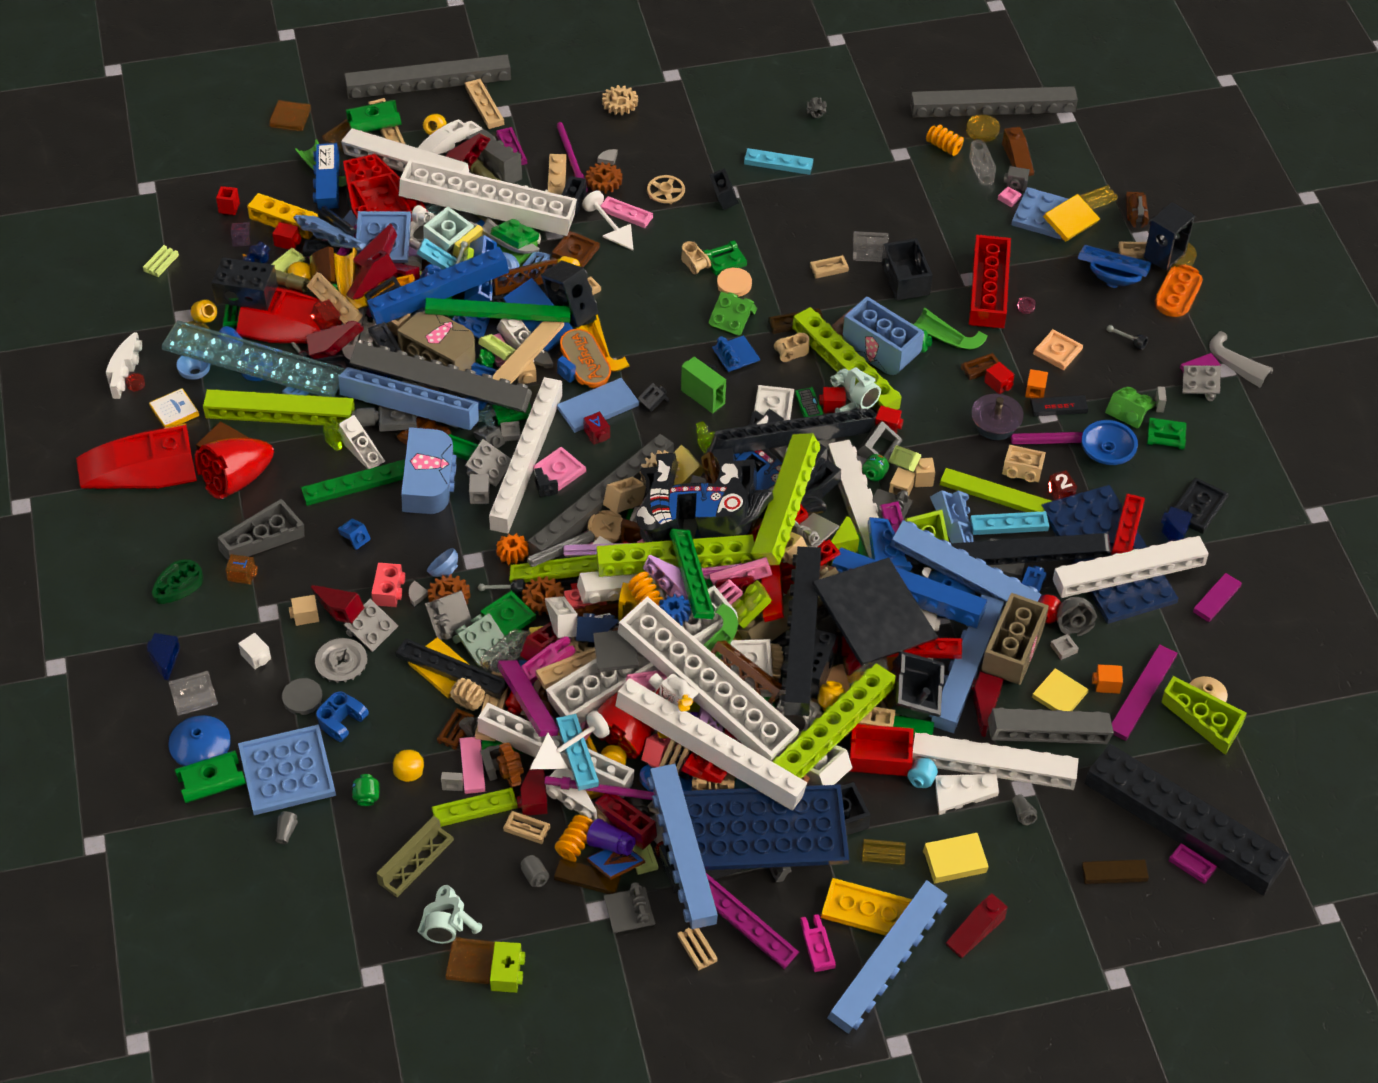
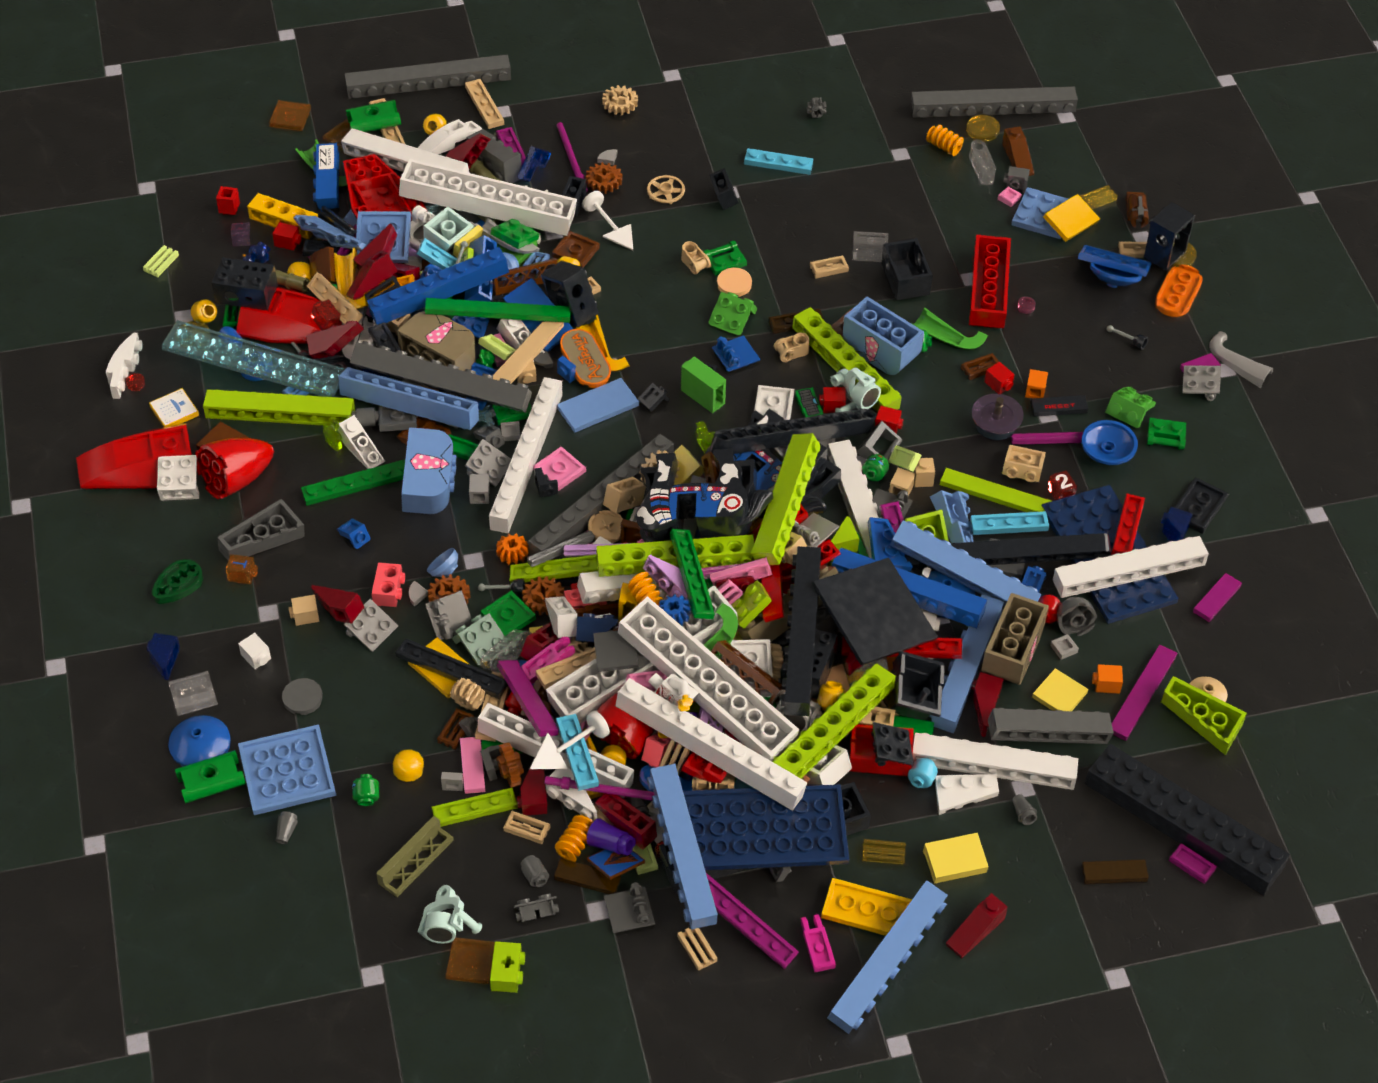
medium blue piece [176,351,210,380] -> none
yellowish green tile [271,248,305,273] -> none
light grey gear [315,638,367,683] -> none
blue piece [316,692,369,742] -> none
tan plate [548,154,567,195] -> none
dark red brick [583,411,610,445] -> none
bright pink tile [600,196,653,228] -> none
light nougat tile [1033,329,1083,370] -> none
light grey tile [1155,387,1167,413] -> none
none -> white bracket [157,455,199,501]
none -> dark grey hinge [514,894,559,922]
none -> clear blue tile [517,146,551,182]
none -> black hinge [871,722,914,766]

